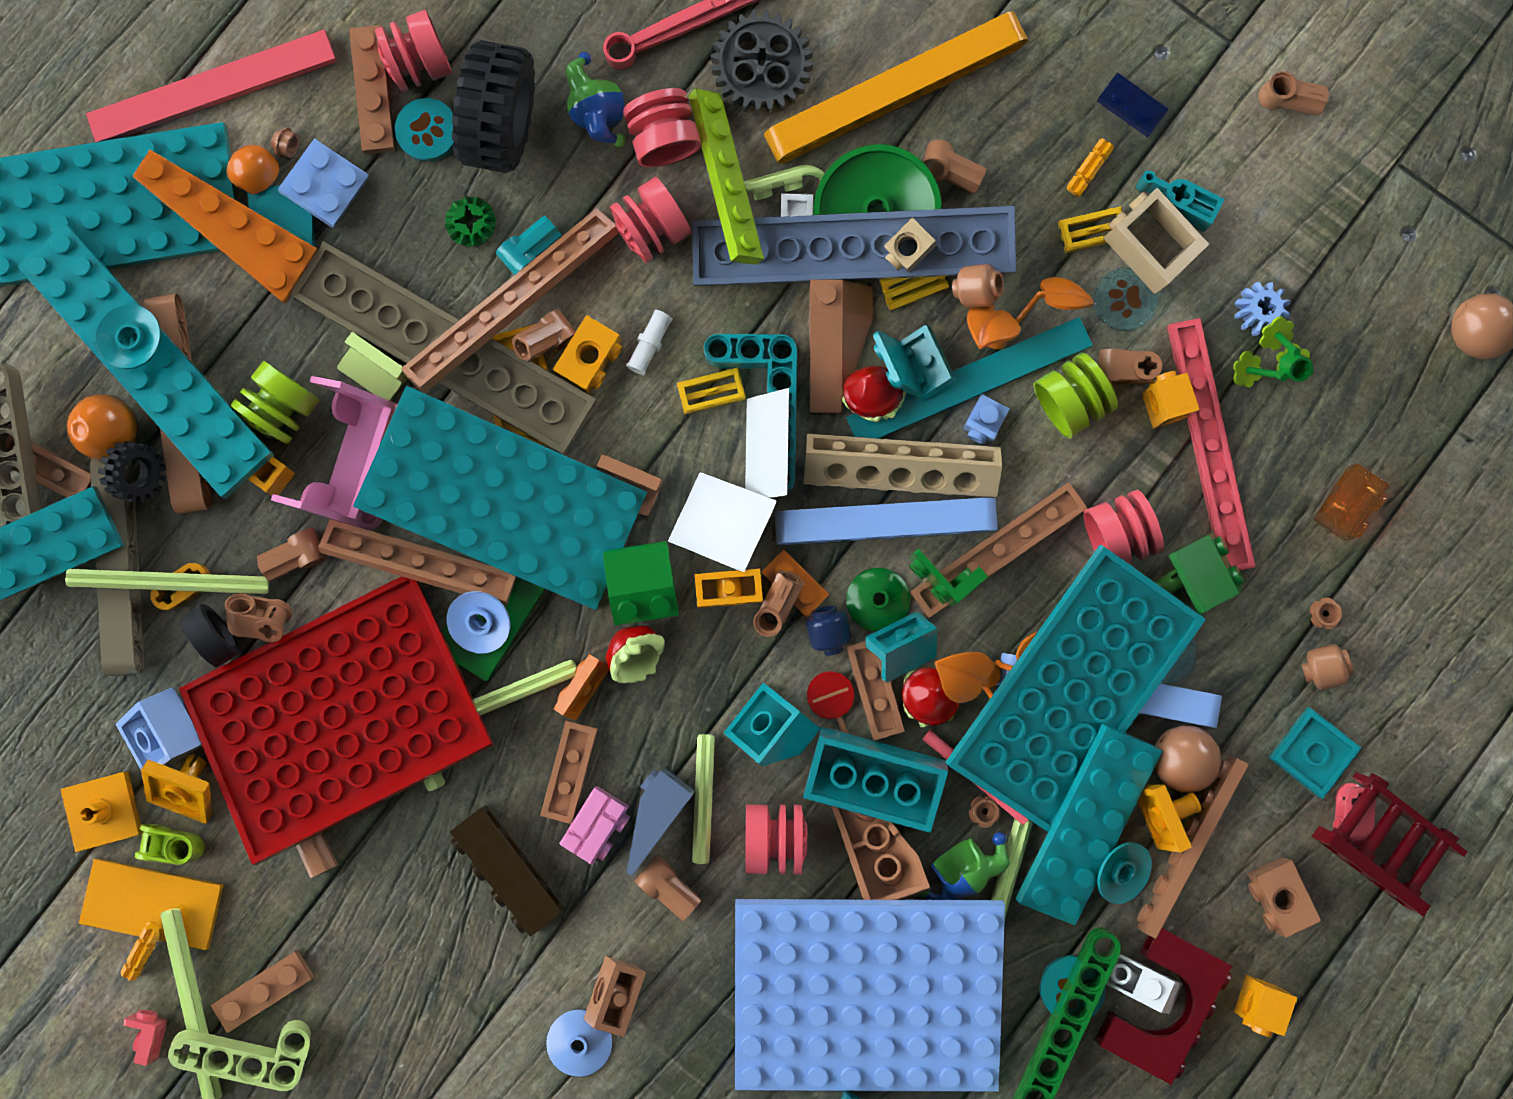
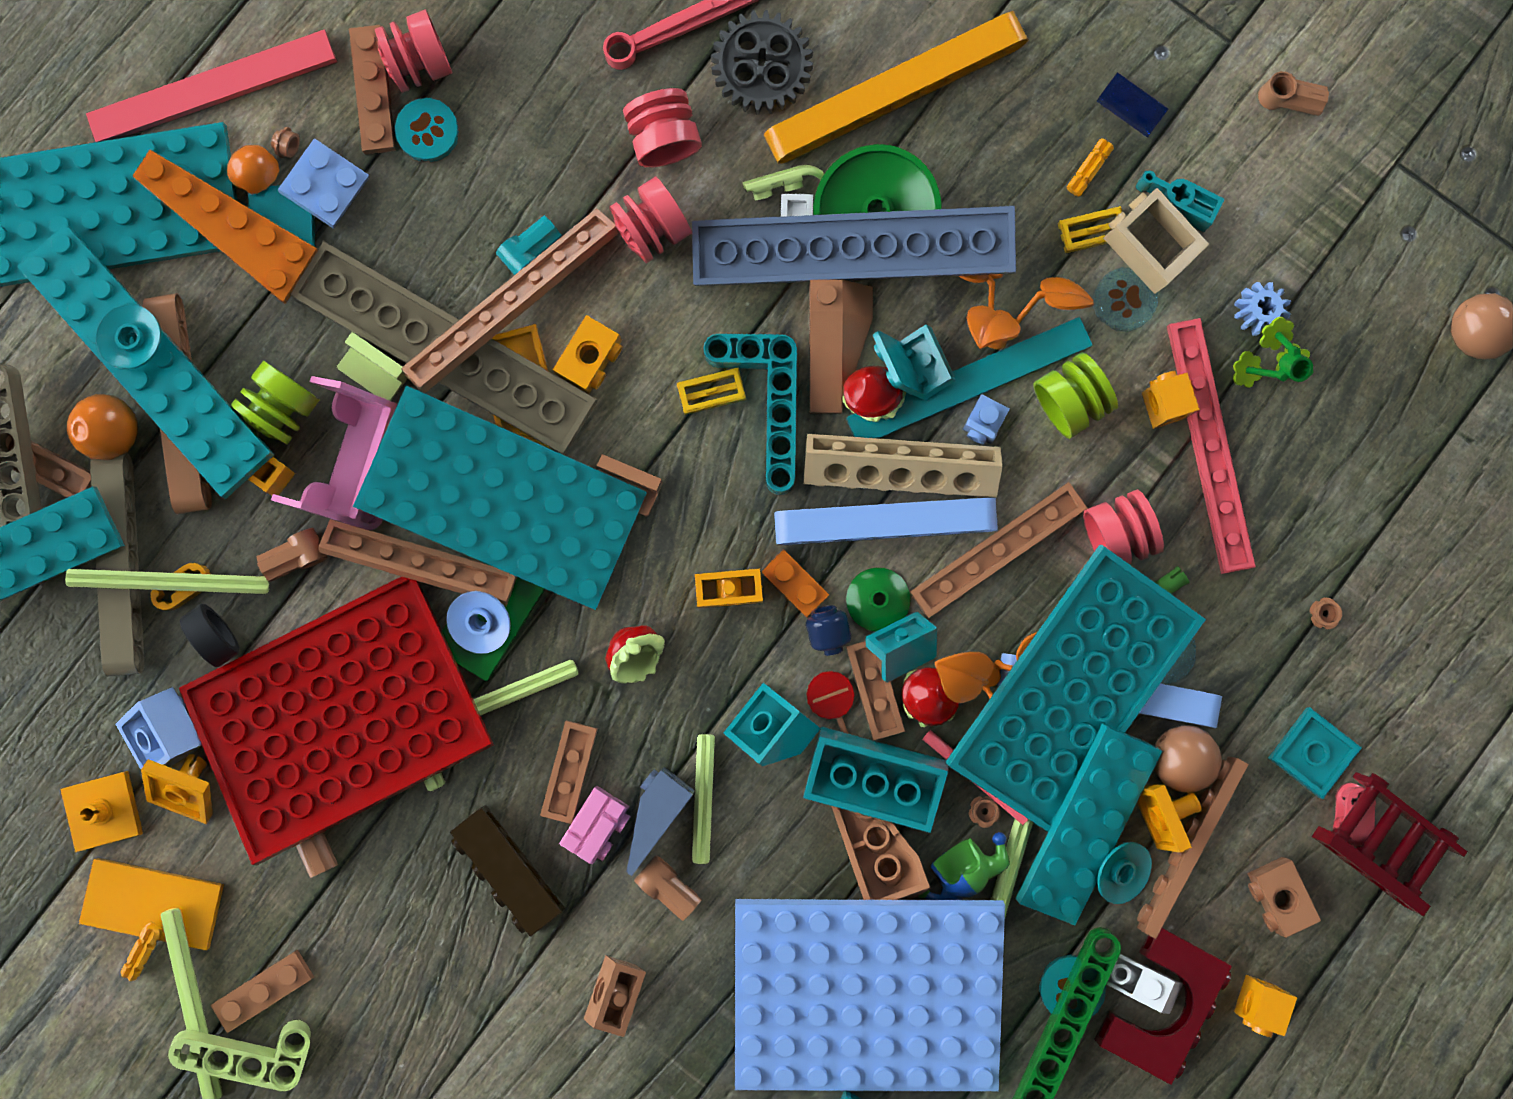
black tyre [98,441,166,503] -> none
coral bracket [123,1010,168,1066] -> none
lime piece [134,824,205,865] -> none
nougat piece [225,593,293,642] -> none
green gear [444,196,496,247] -> none
black tyre [452,40,535,173] -> none
nougat piece [511,309,576,362] -> none
light blue dish [547,1009,612,1077] -> none
orange plate [553,654,609,721] -> none
piece [566,52,626,148] -> none
green slope [603,541,679,626] -> none
white pin [626,310,673,376] -> none
white sticker [668,472,777,572] -> none
lime plate [688,88,764,265] -> none
white sticker [745,388,789,498] -> none
coral wheel [745,804,807,874] -> none
nougat piece [753,569,805,637] -> none
yellow tile [879,276,949,311] -> none
tan brick [884,217,937,273] -> none
green bracket [908,548,988,606] -> none
nougat piece [922,139,987,194] -> none
nougat head [952,264,1004,308] -> none
nougat piece [1098,349,1162,385] -> none
green slope [1168,532,1244,614] -> none
nougat head [1301,644,1354,690] -> none
clear orange brick [1313,463,1389,540] -> none

